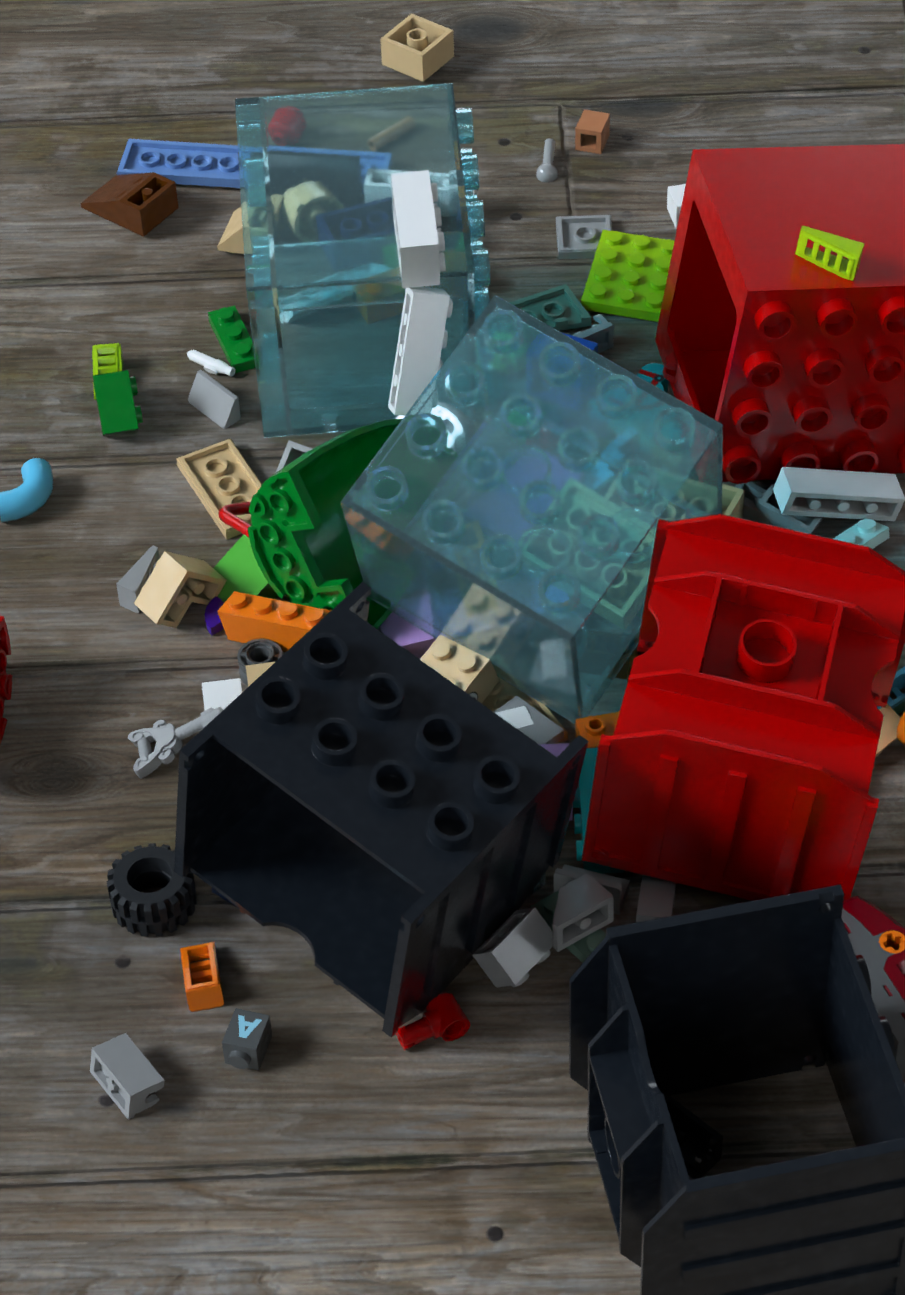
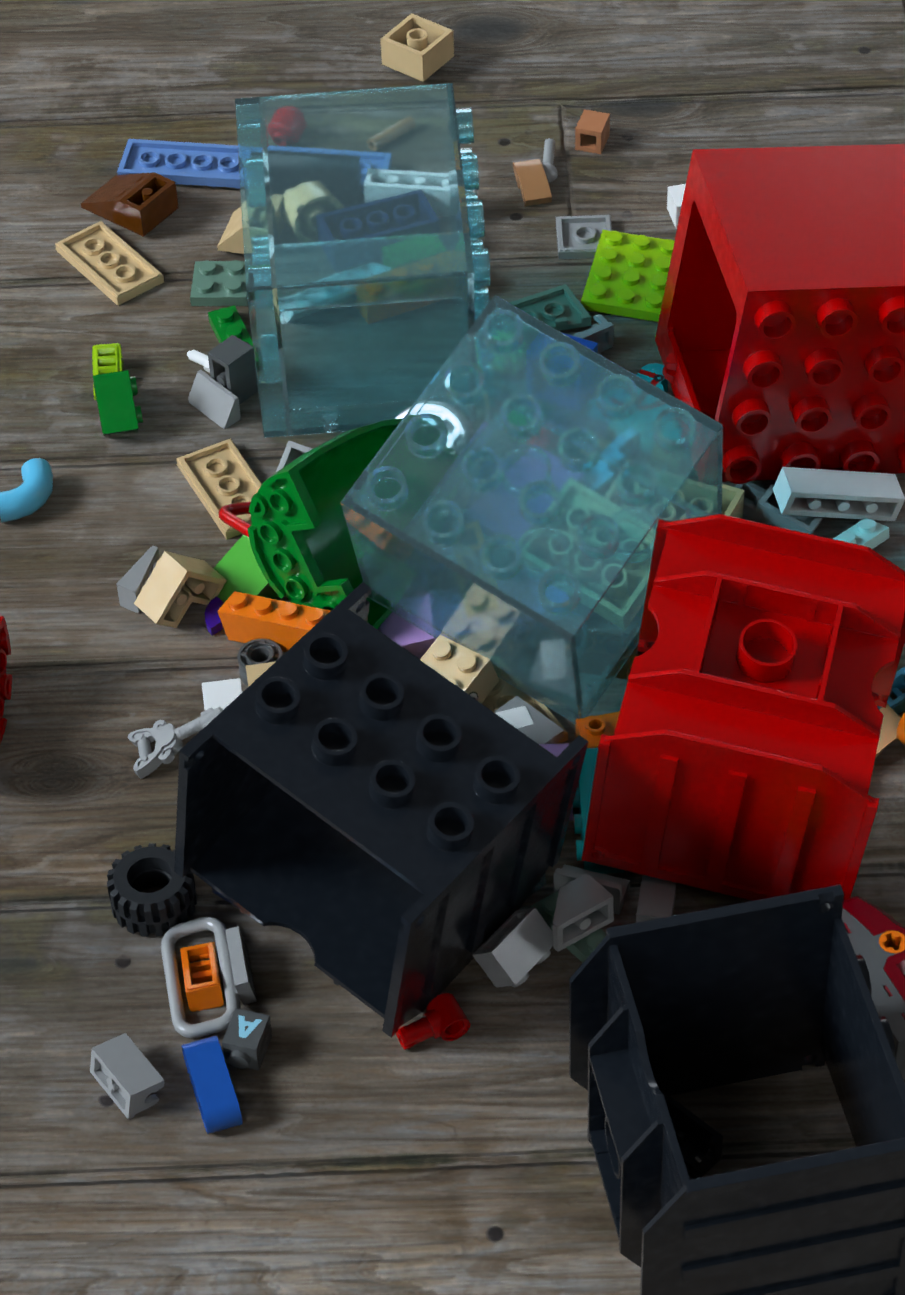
white brick [388,287,453,419] -> none
white brick [391,170,446,288] -> none
lime slope [795,225,865,281] -> none
none -> tan tile [55,221,164,306]
none -> light grey bar [161,917,257,1038]
none -> blue beam [181,1035,243,1134]
none -> sand green plate [190,260,252,306]
none -> dark grey brick [207,335,258,405]
none -> medium nougat slope [513,159,552,206]

